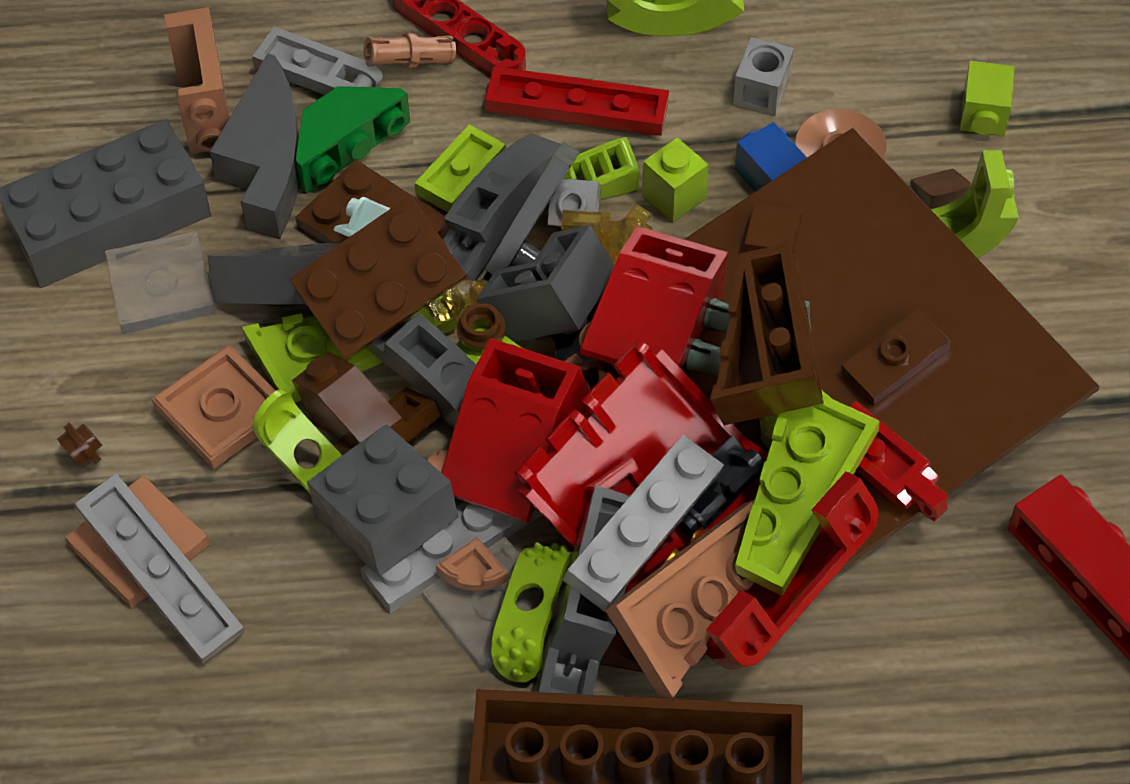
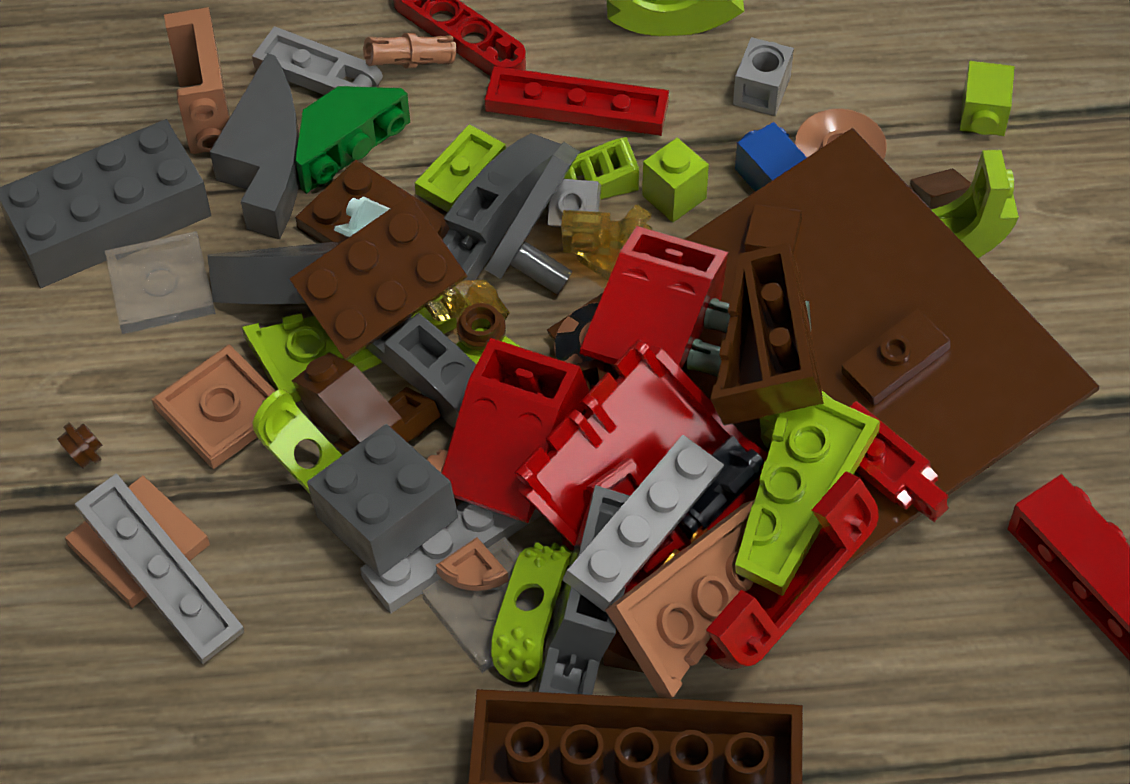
dark grey brick [476,225,615,342] -> none

